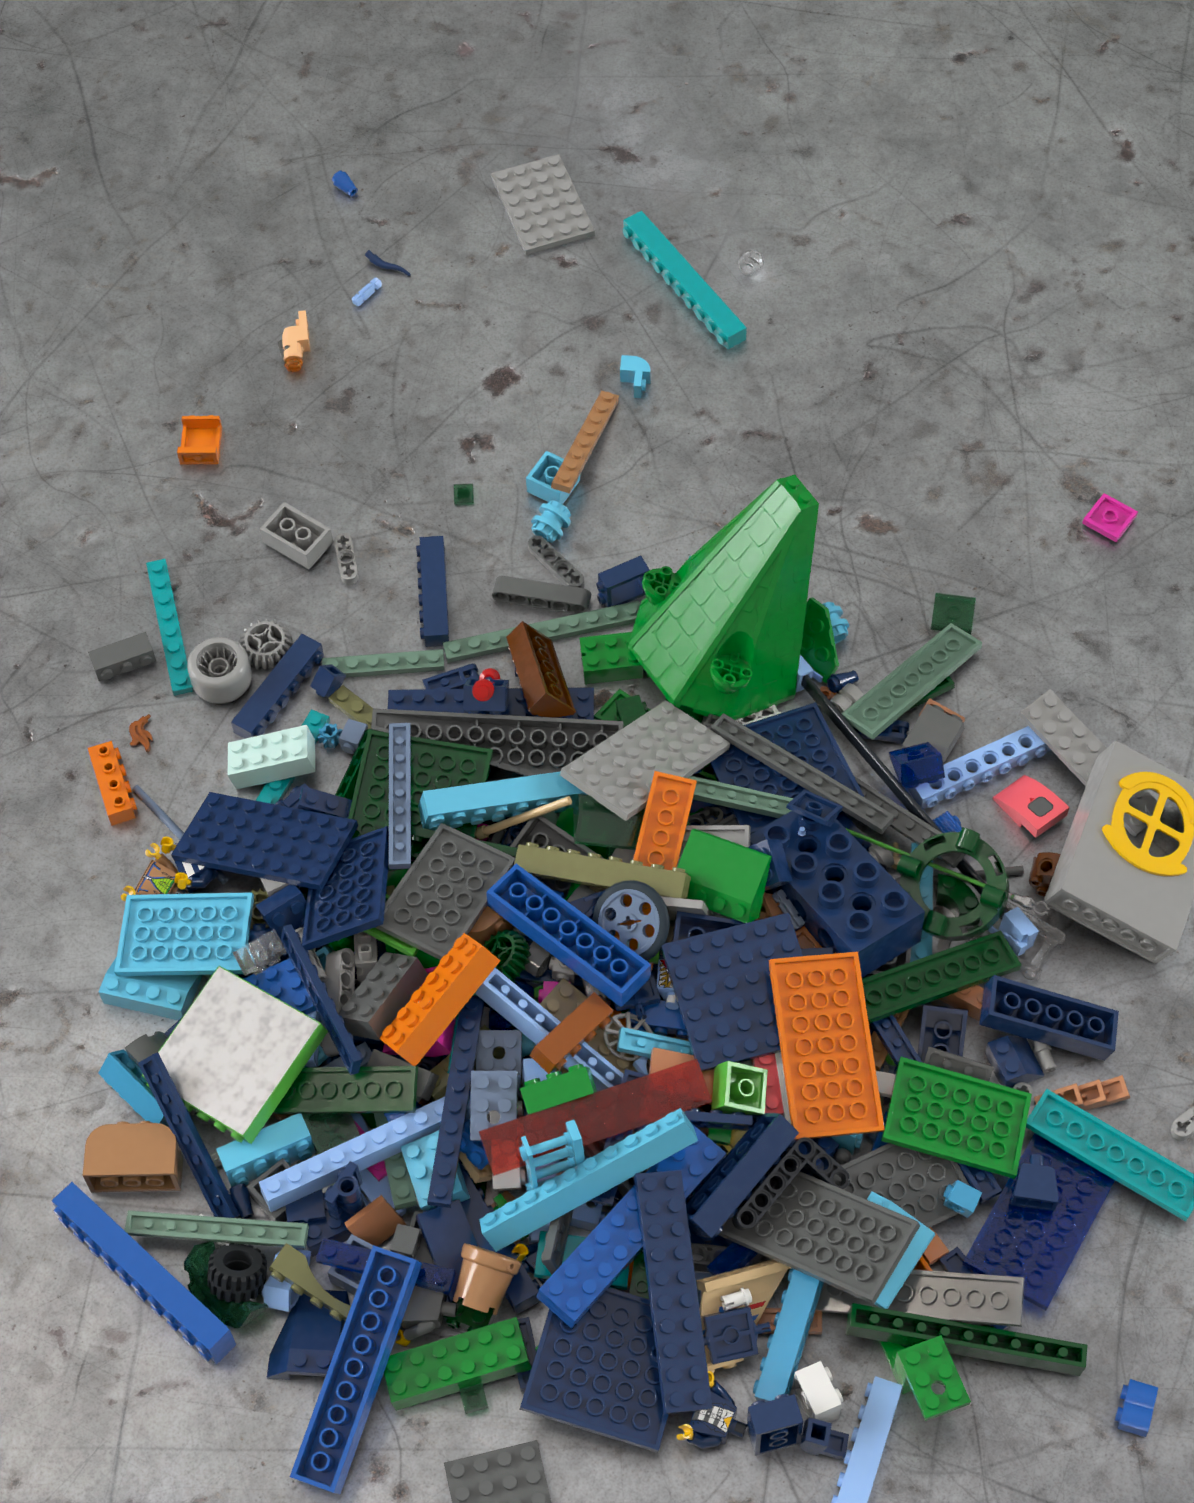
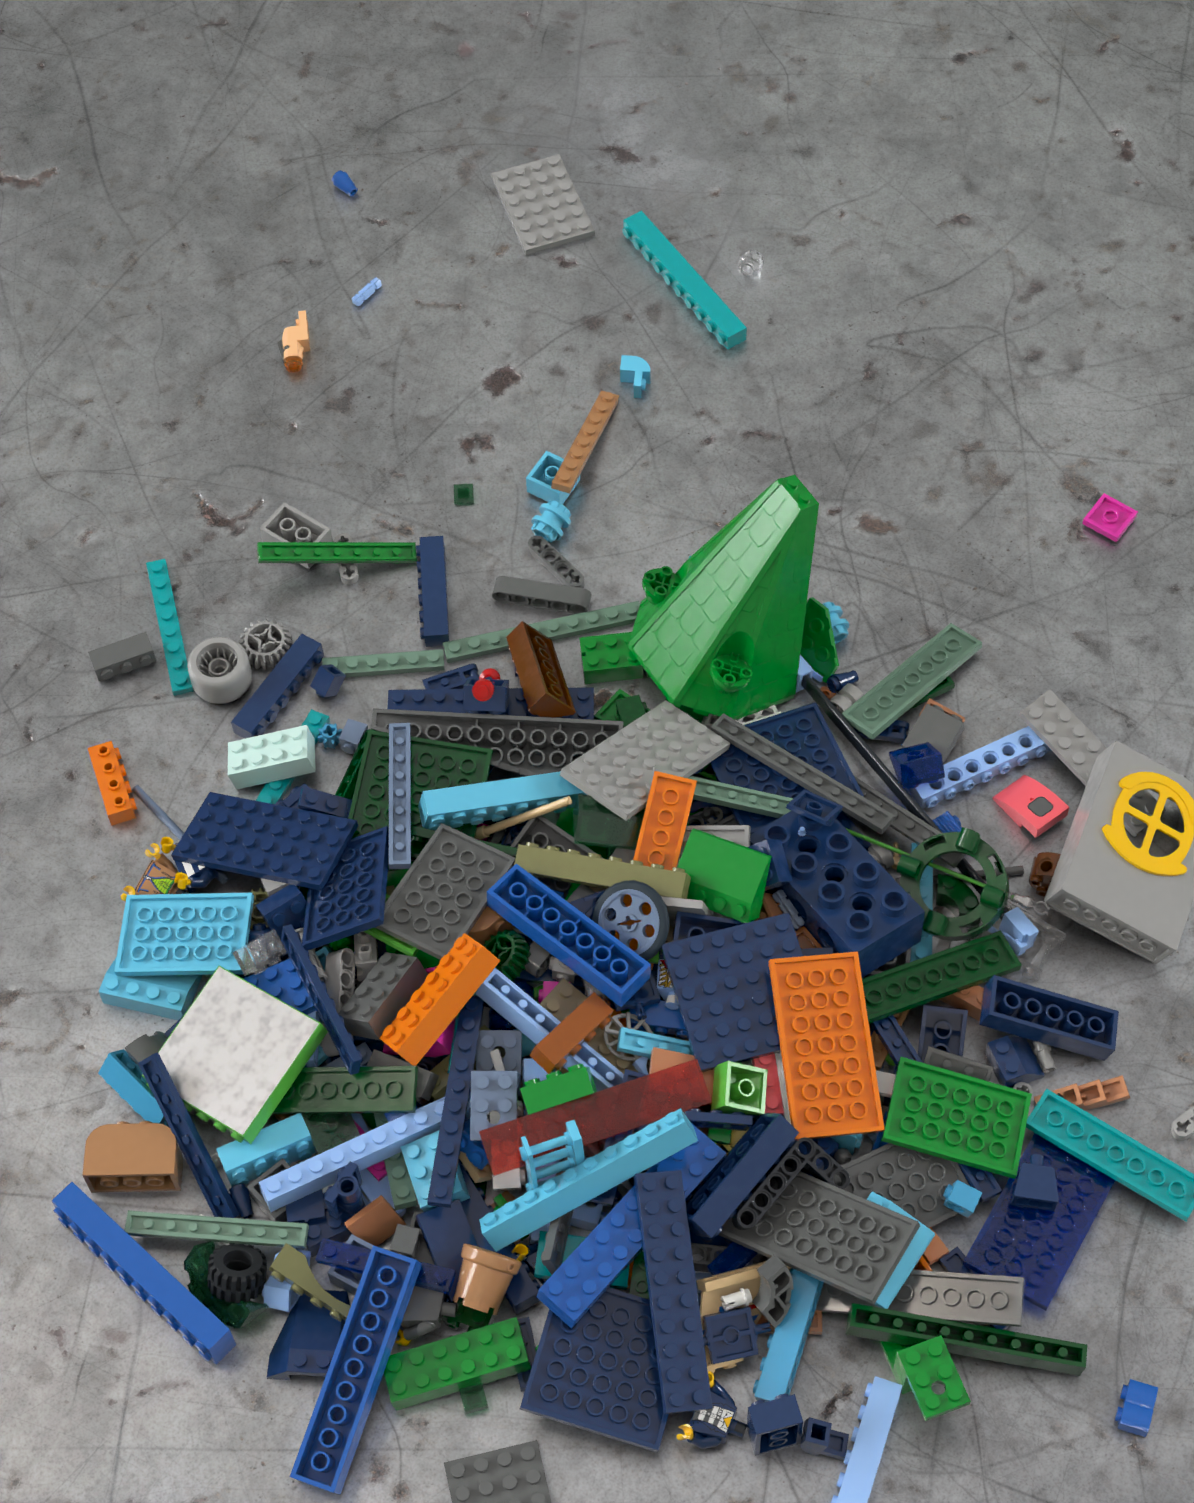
dark orange piece [129,714,153,753] -> none
orange panel [177,415,222,465] -> none
olive plate [329,685,373,729] -> none
dark blue animal [365,250,411,277] -> none
dark blue window [596,555,650,608] -> none
white brick [793,1361,843,1423] -> none
clear green tile [931,593,976,635] -> none
none -> green tile [257,542,417,563]
none -> light grey tile [490,1049,506,1071]
none -> dark grey brick [752,1254,793,1328]

